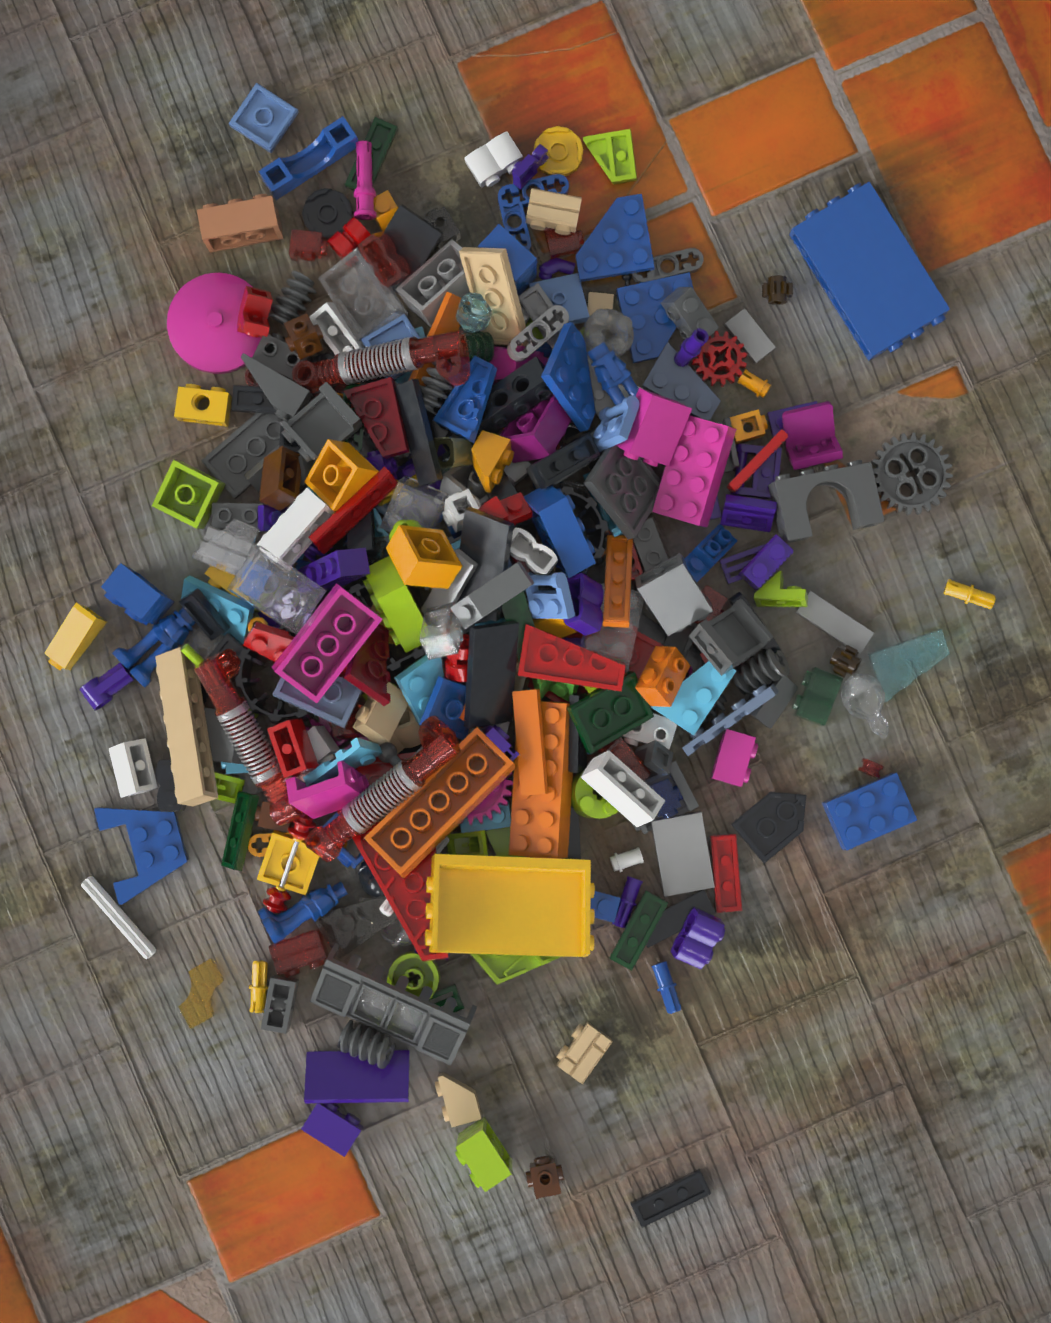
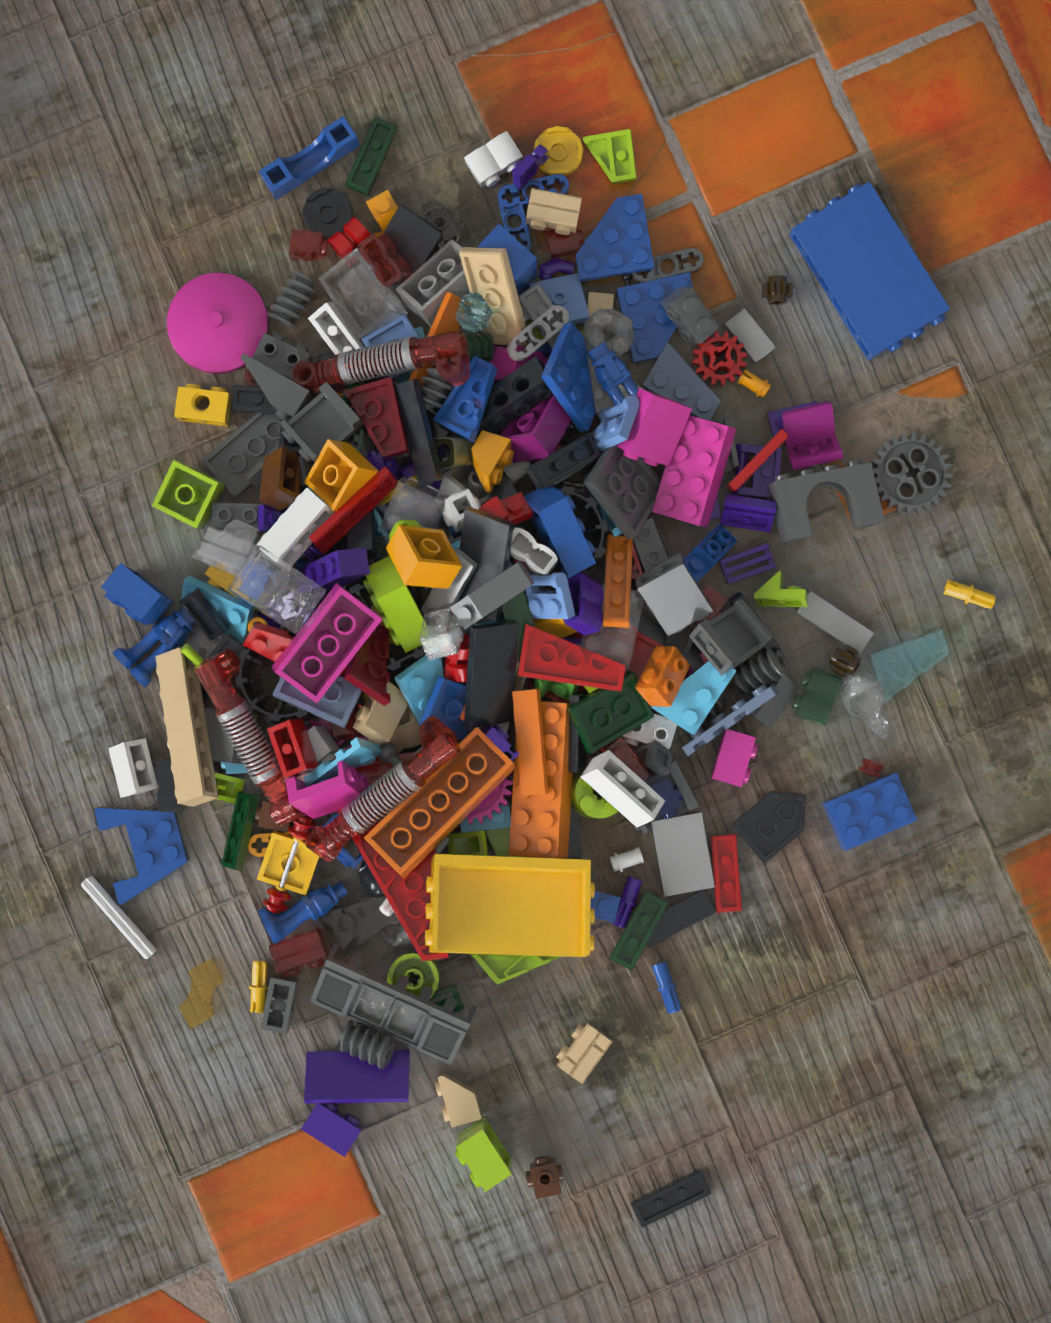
yellow slope [45,602,107,670] -> none
dark purple piece [79,662,134,711] -> none
nougat brick [197,194,284,253] -> none
medium blue plate [229,83,299,153] -> none
red brick [237,286,273,338] -> none
reddish brown brick [284,313,324,360] -> none
dark pink pin [354,141,377,220] -> none
dark purple brick [670,907,725,969] -> none
dark purple pin [674,328,709,367] -> none
light orange brick [730,409,768,445] -> none
dark purple brick [738,535,793,590] -> none

